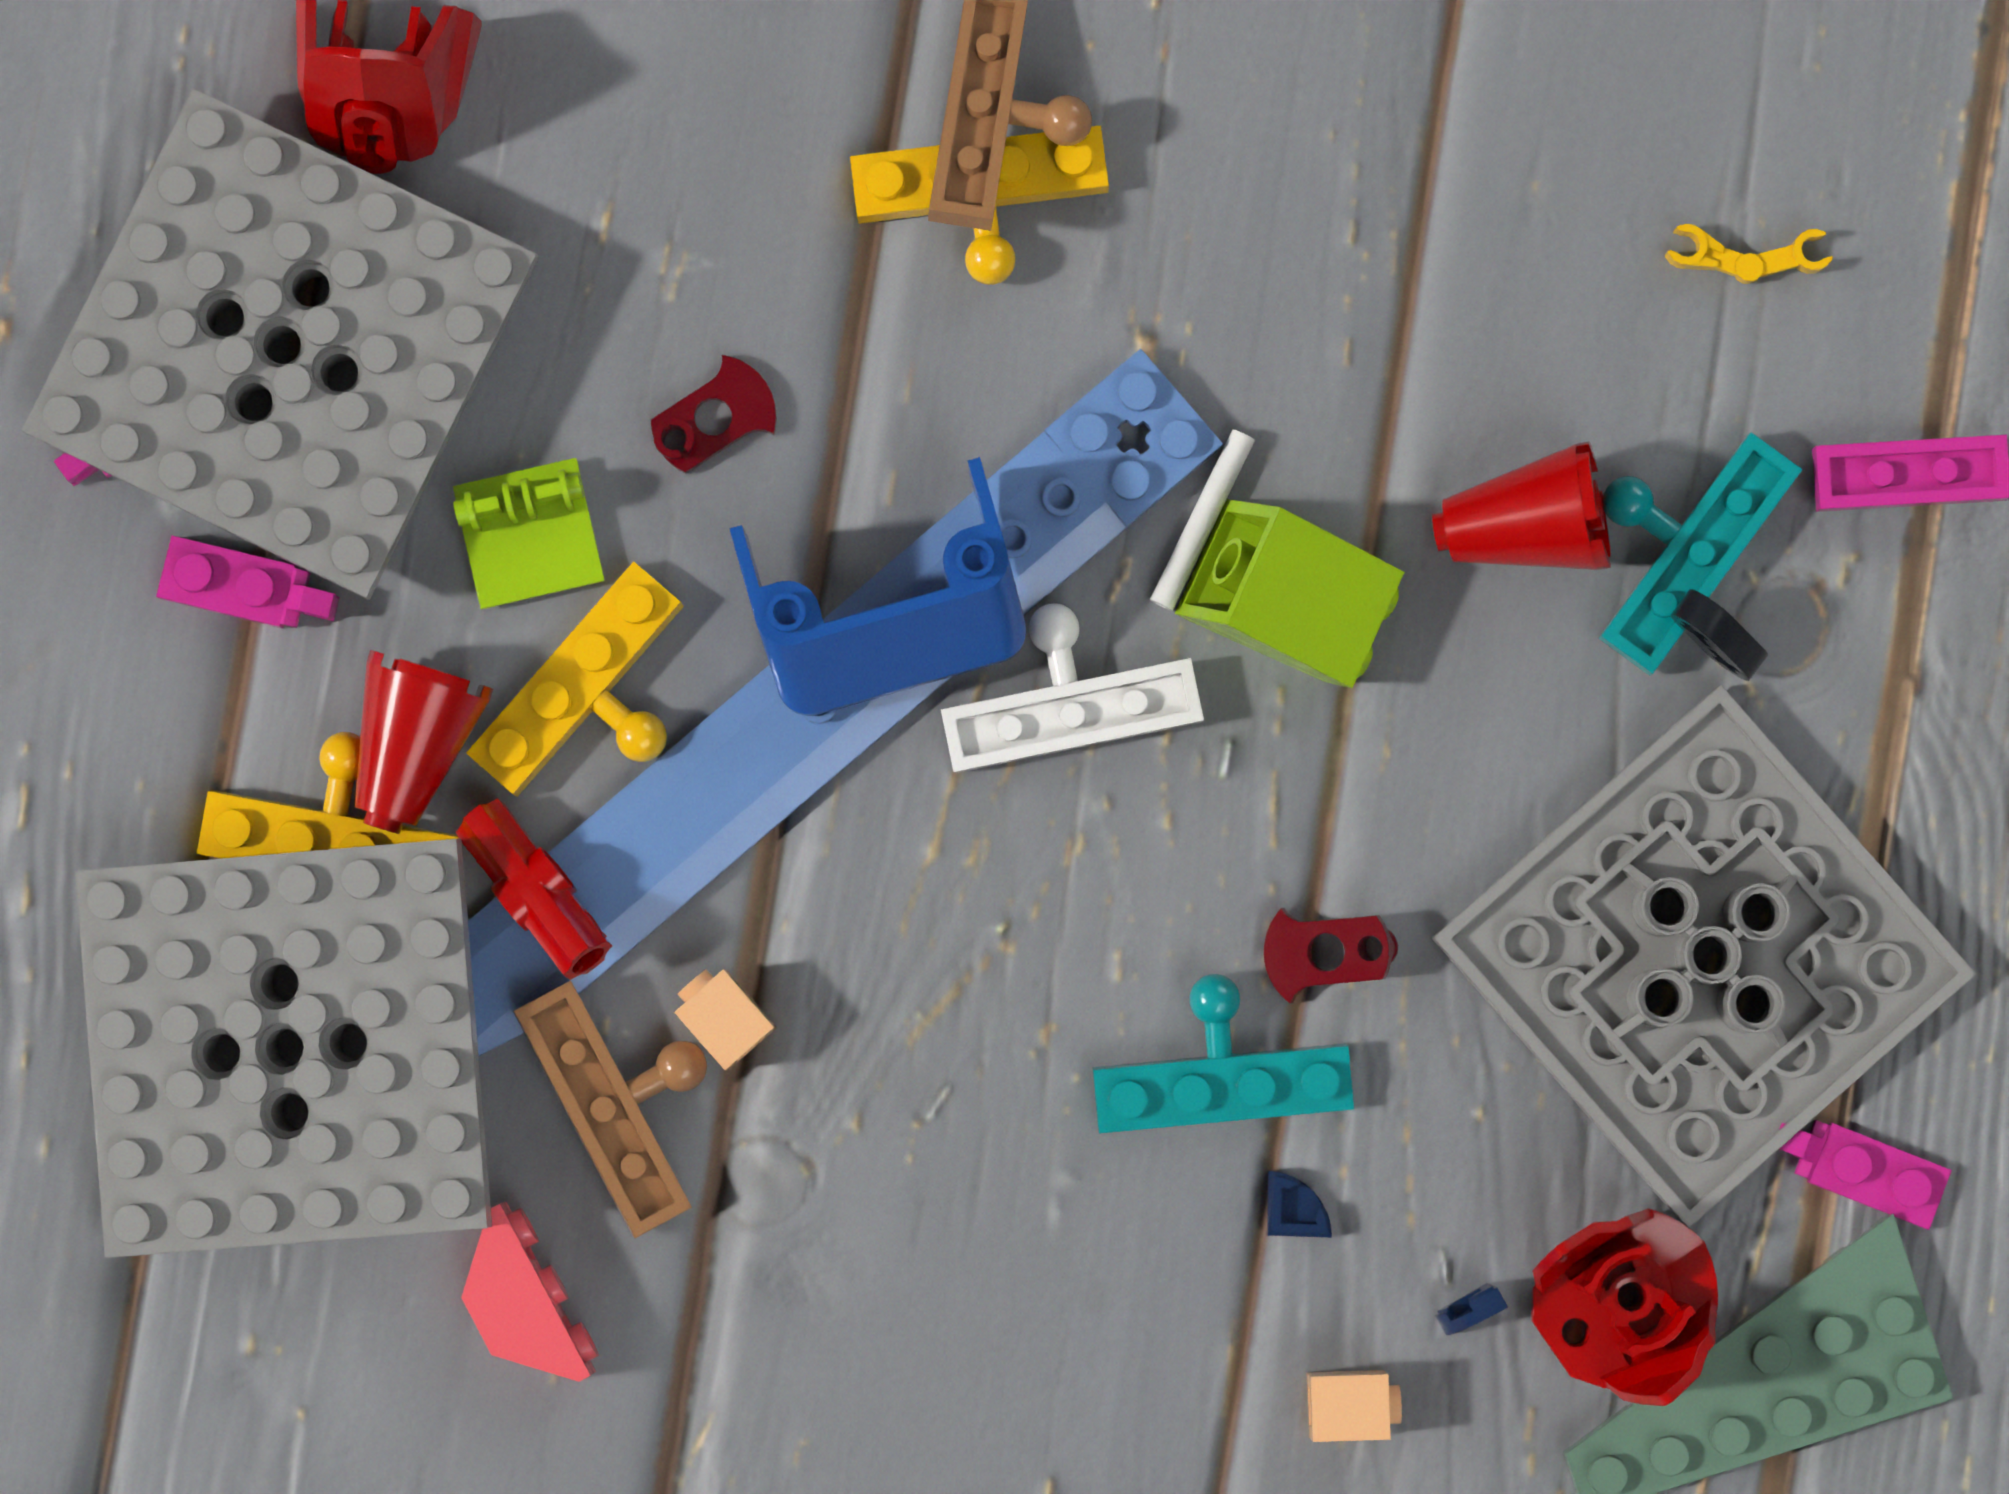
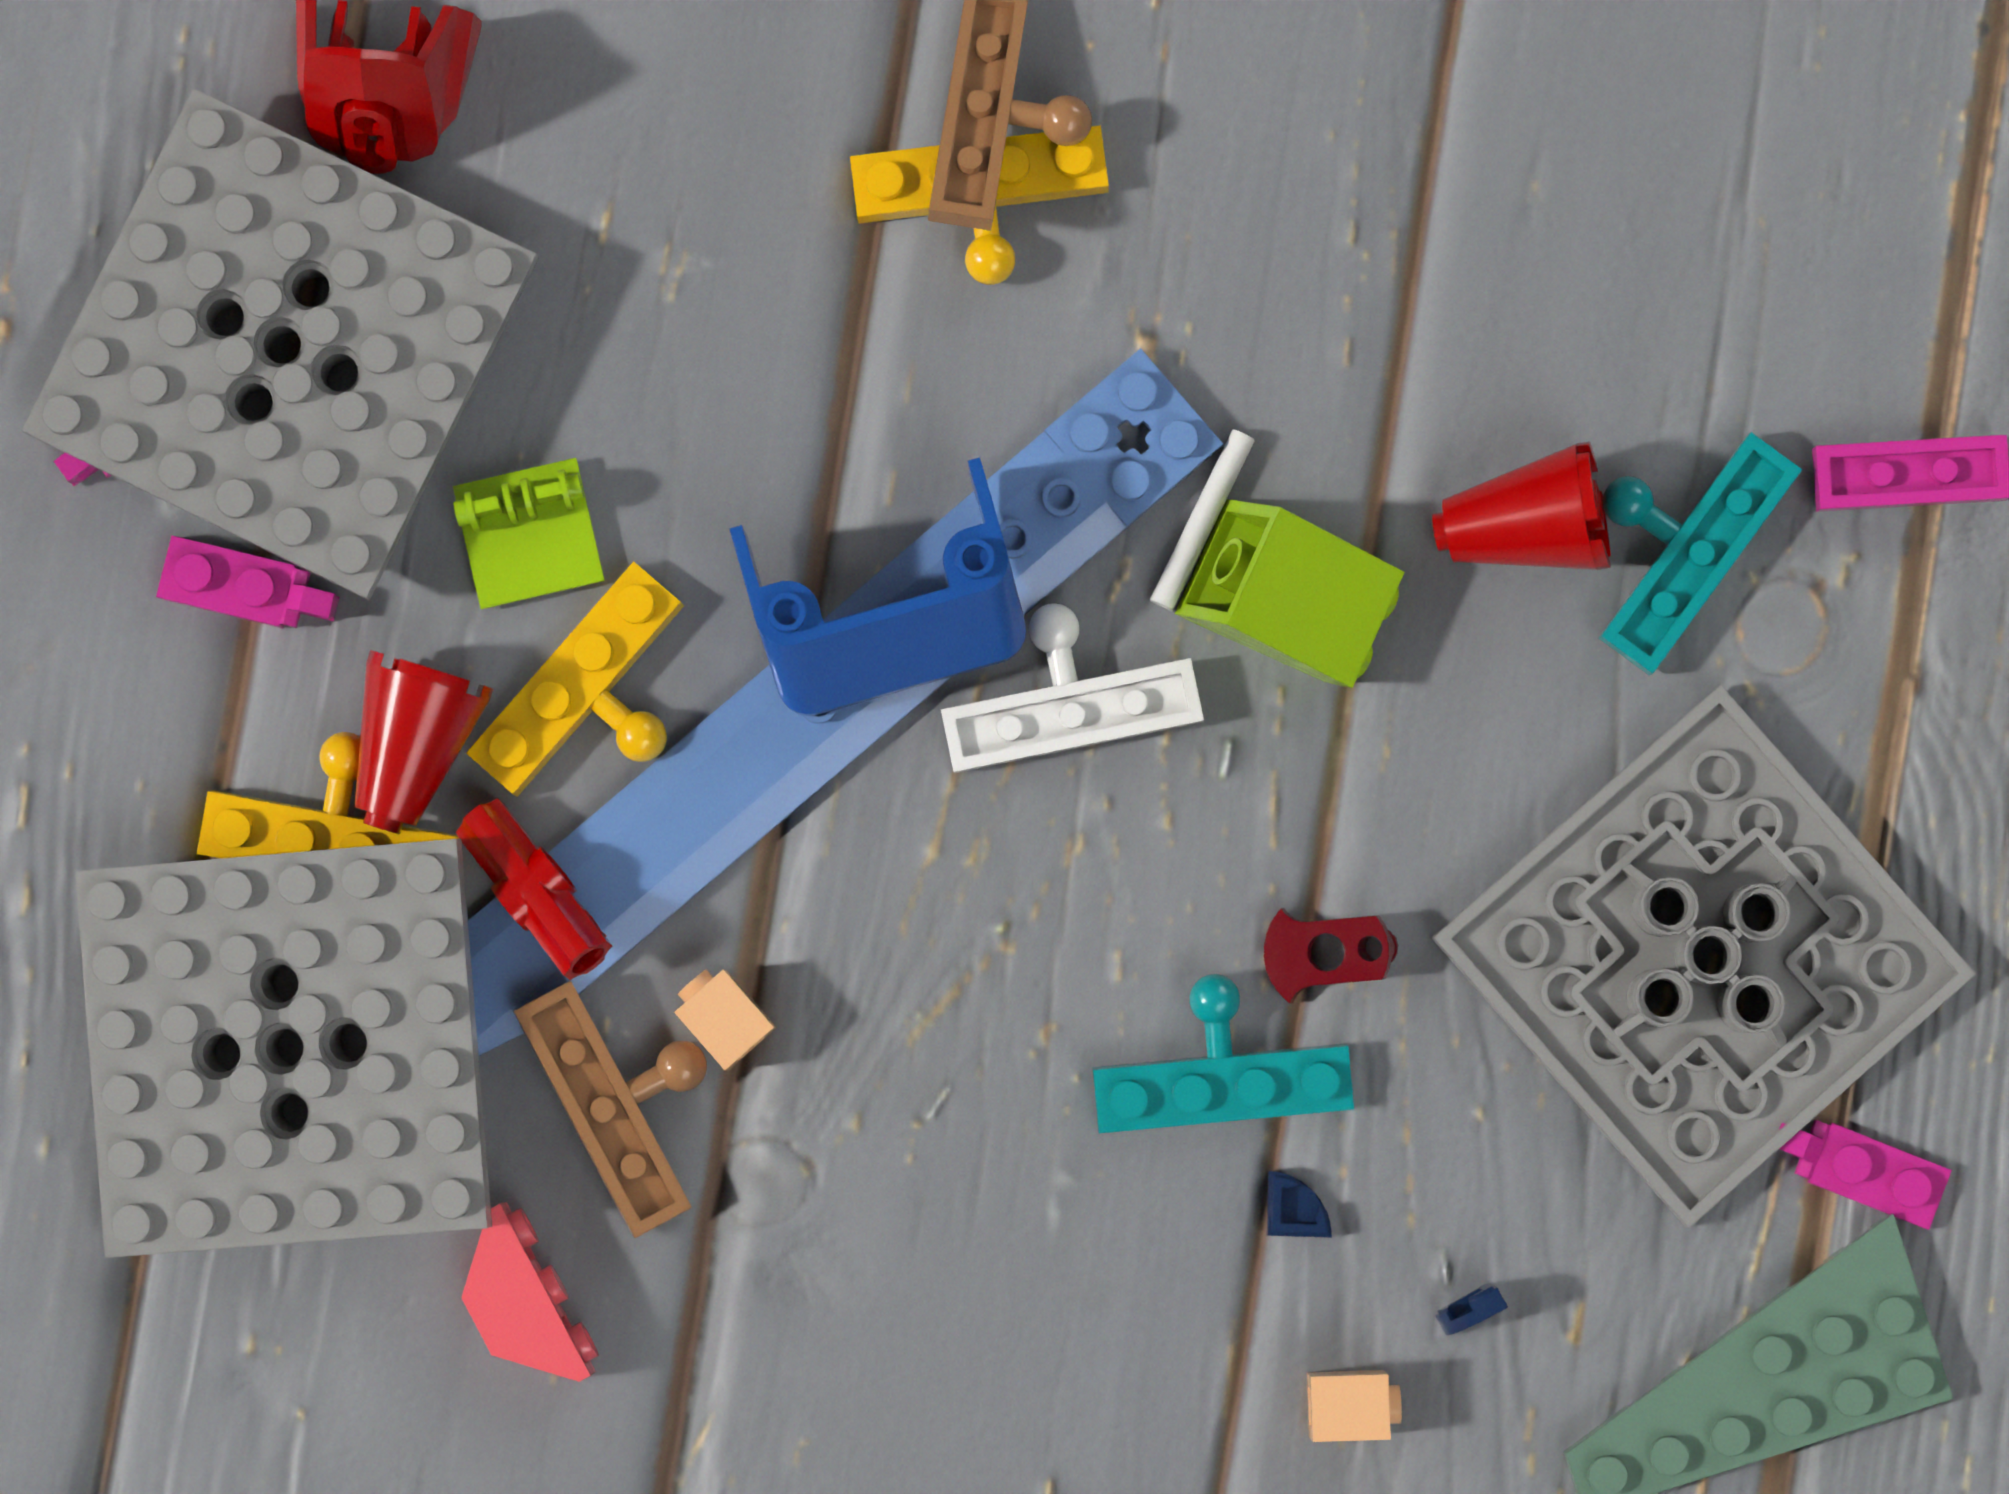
dark red piece [651,355,777,474] -> none
red piece [1531,1208,1718,1406] -> none
yellow piece [1665,224,1833,284] -> none
black beam [1671,589,1768,681] -> none

